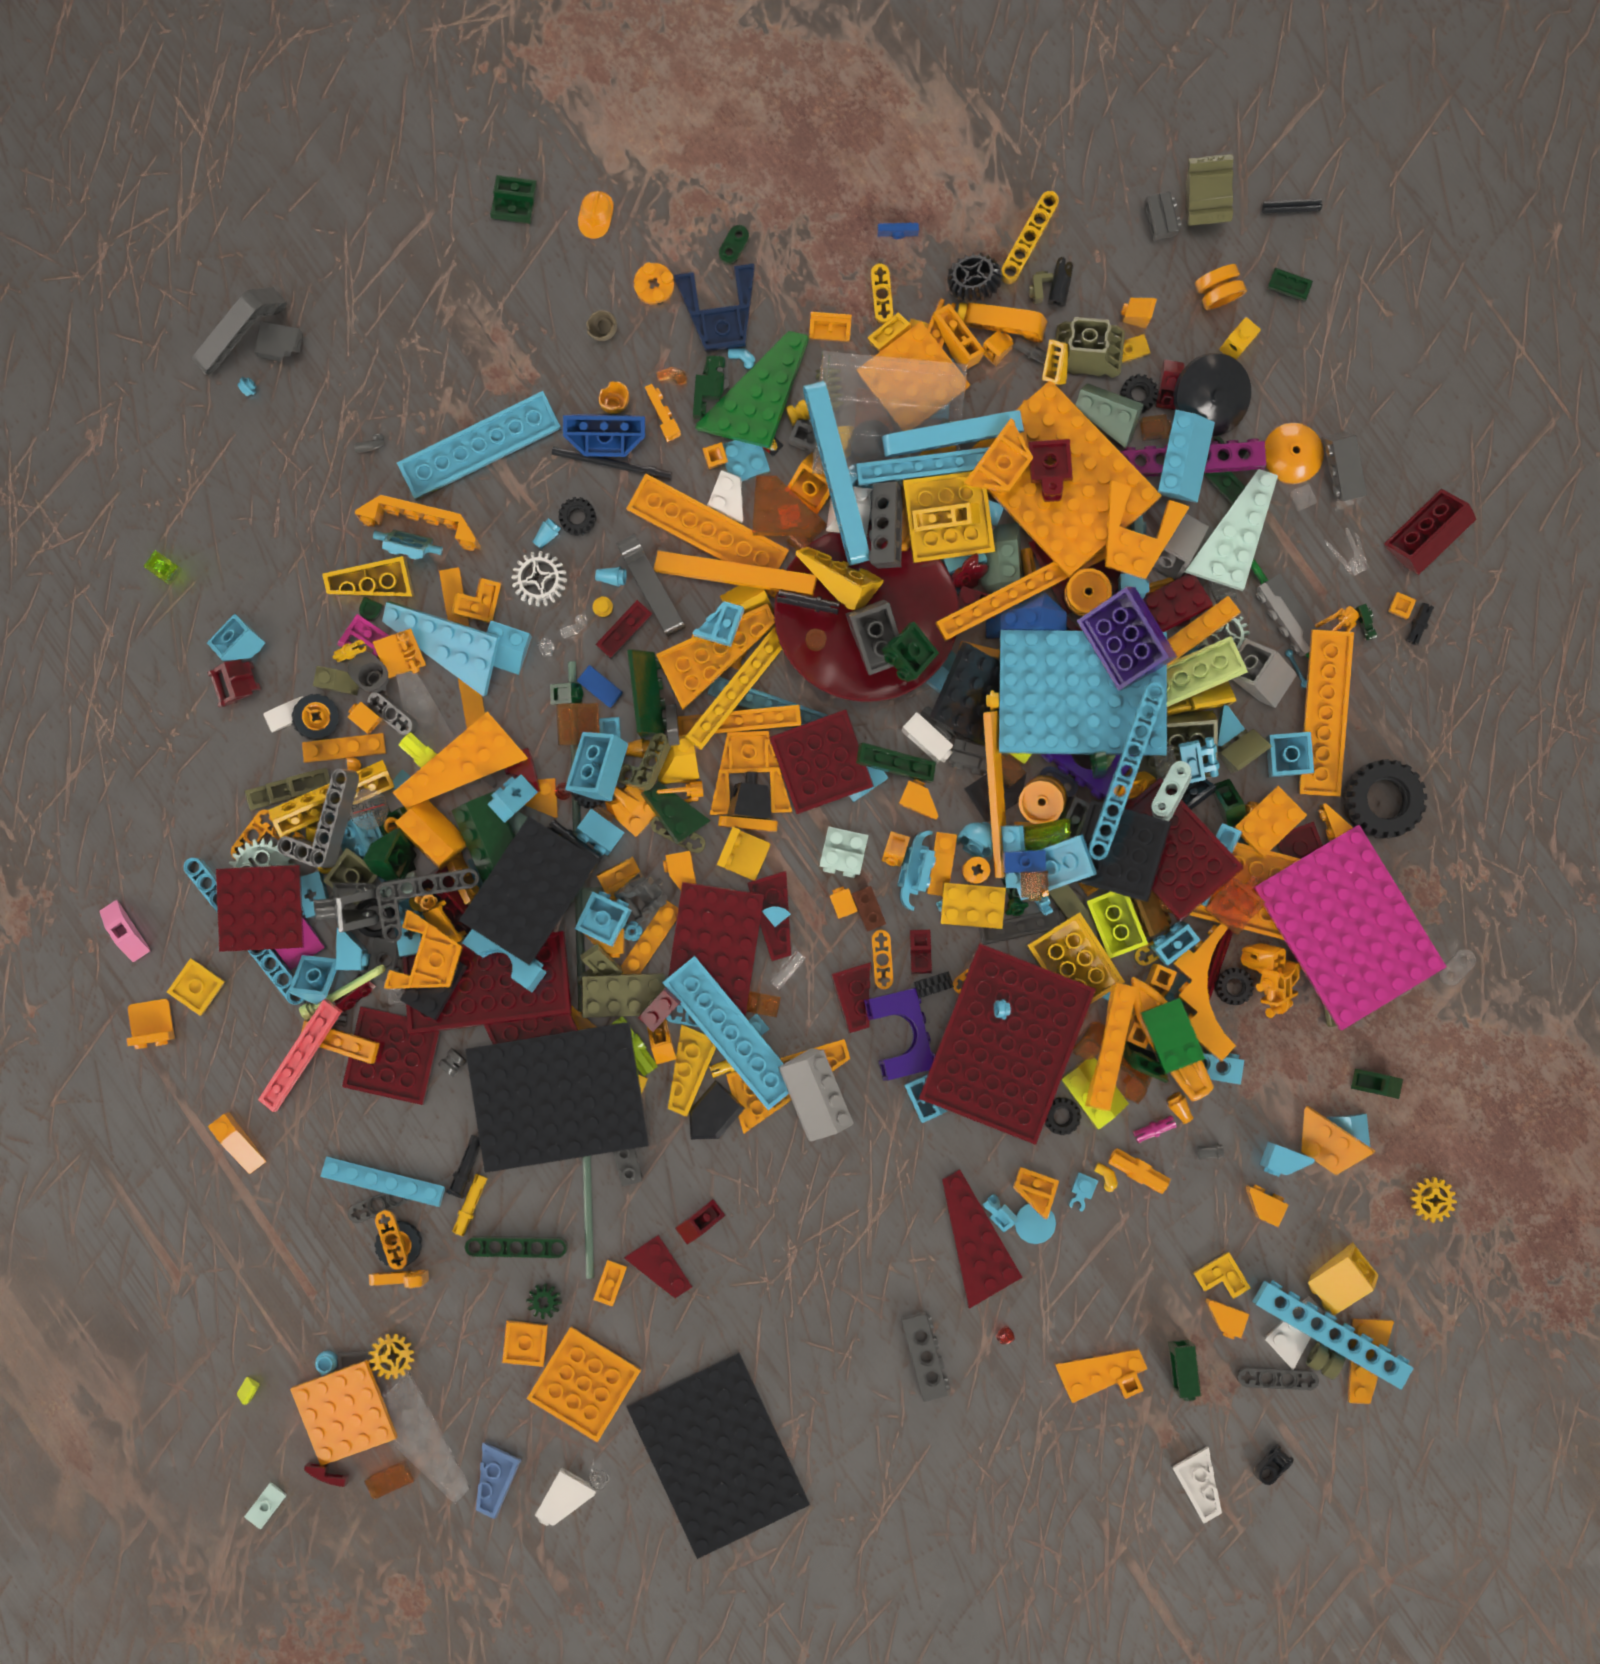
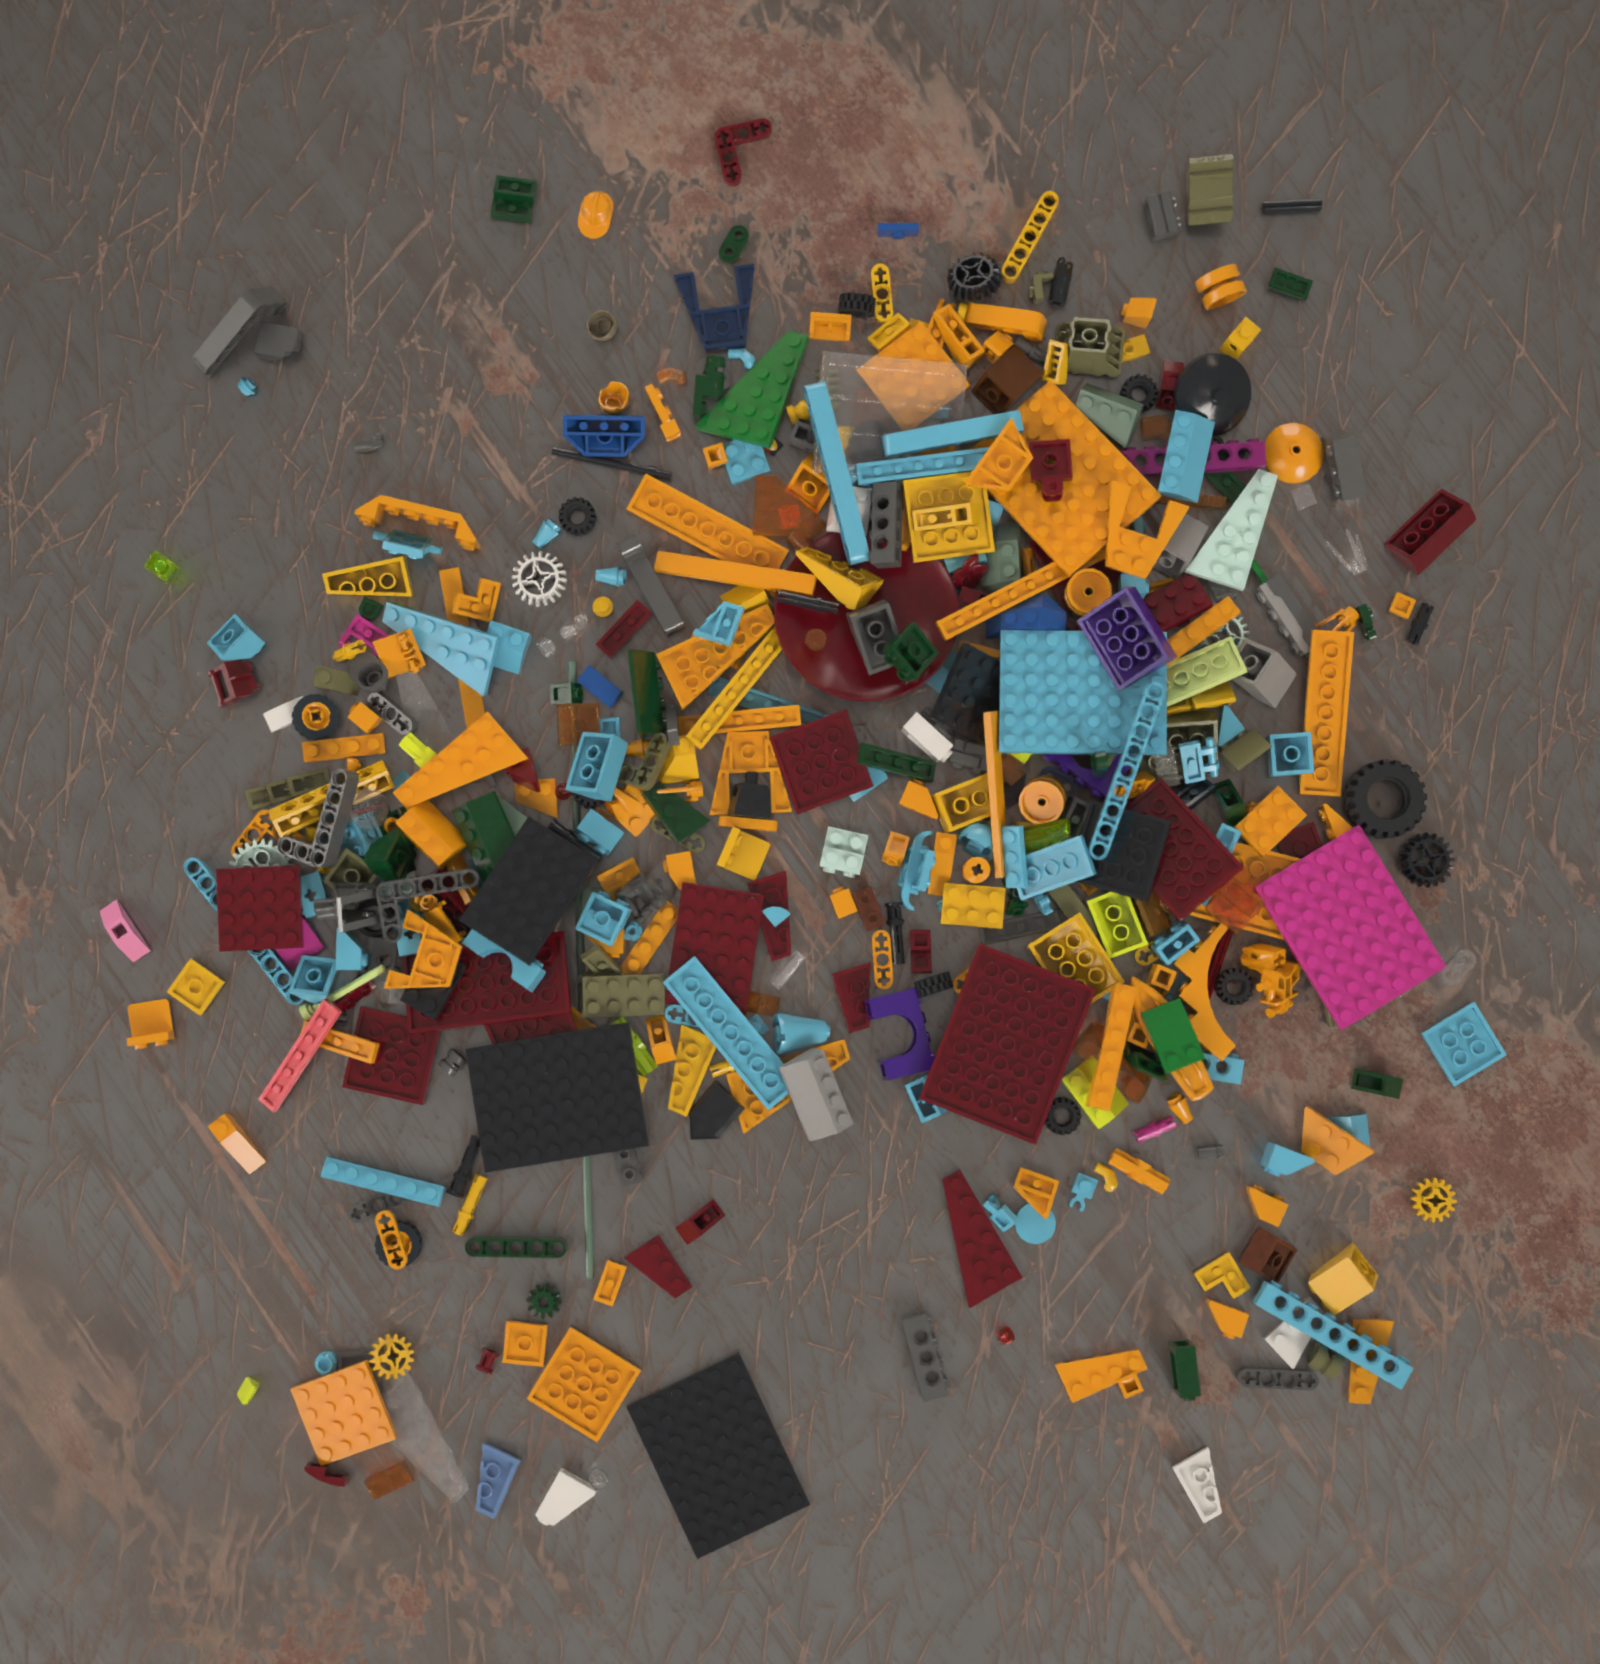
light aqua plate [244,1482,287,1530] -> none
light orange beam [369,1270,429,1288] -> none
medium azure plate [397,391,562,500] -> none
medium azure brick [488,774,538,823] -> none
light orange plate [633,262,674,305] -> none
plate [638,988,681,1032] -> none
white wing [707,470,744,523] -> none
yellow plate [986,690,1000,711] -> none
medium azure plate [994,999,1011,1020] -> none
blue plate [1003,850,1046,873] -> none
clear orange brick [1021,870,1049,901] -> none
light aqua piece [1151,761,1192,821] -> none
black piece [1255,1444,1294,1485] -> none
medium azure hinge [1285,649,1307,688] -> none
none -> dark red bush [475,1347,500,1374]
none -> dark red beam [714,118,772,187]
none -> medium azure cone [772,1013,830,1054]
none -> black tyre [838,292,876,319]
none -> black pin [885,902,905,965]
none -> yellow slope [931,773,1006,833]
none -> reddish brown slope [971,345,1044,414]
none -> clear orange beam [1155,490,1228,510]
none -> copper slope [1239,1227,1298,1283]
none -> black gear [1398,832,1455,888]
none -> medium azure plate [1420,1002,1507,1087]

